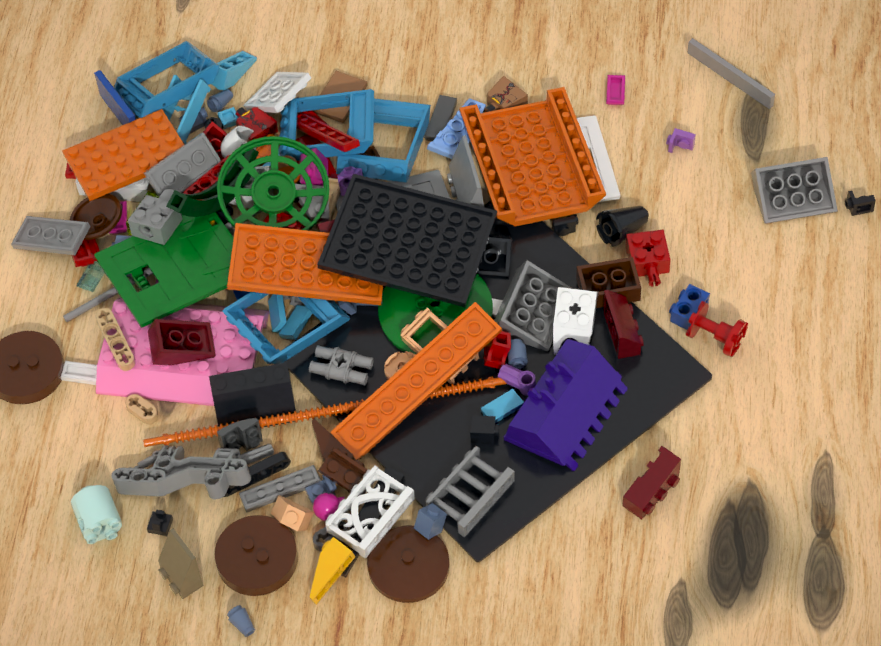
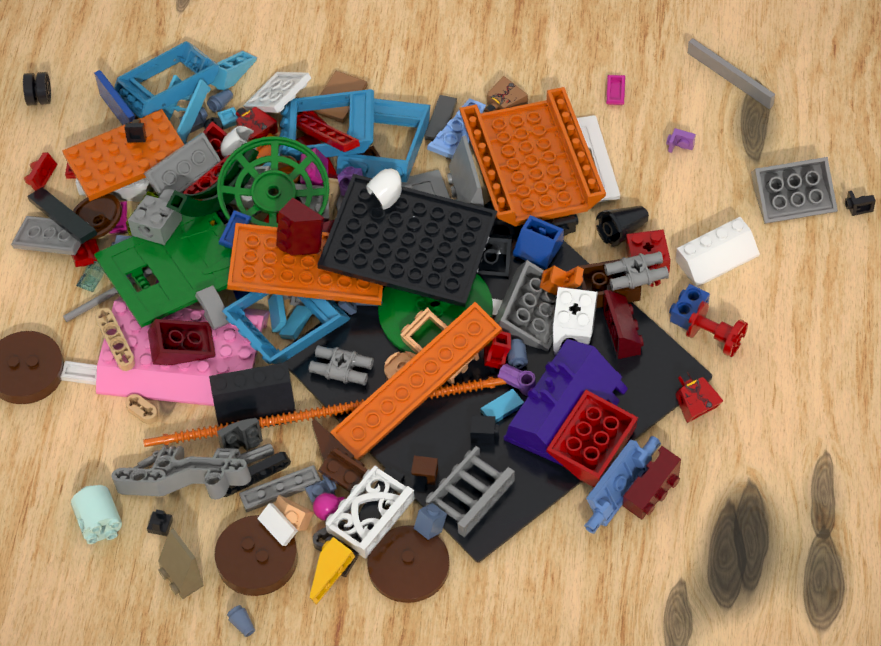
none -> black wheel [23,72,51,106]
none -> red tile [24,152,58,191]
none -> black tile [27,187,97,244]
none -> black tile [124,119,147,142]
none -> light grey slope [195,286,229,330]
none -> blue tile [219,210,252,249]
none -> white tile [257,503,298,546]
none -> dark red slope [276,198,324,256]
none -> white piece [366,168,402,210]
none -> reddish brown panel [411,456,439,486]
none -> blue slope [513,215,564,270]
none -> orange brick [540,265,584,295]
none -> red slope [546,390,638,487]
none -> medium blue plate [584,436,661,534]
none -> light grey pin [604,251,669,291]
none -> white slope [676,217,760,287]
none -> red torso [676,372,723,423]

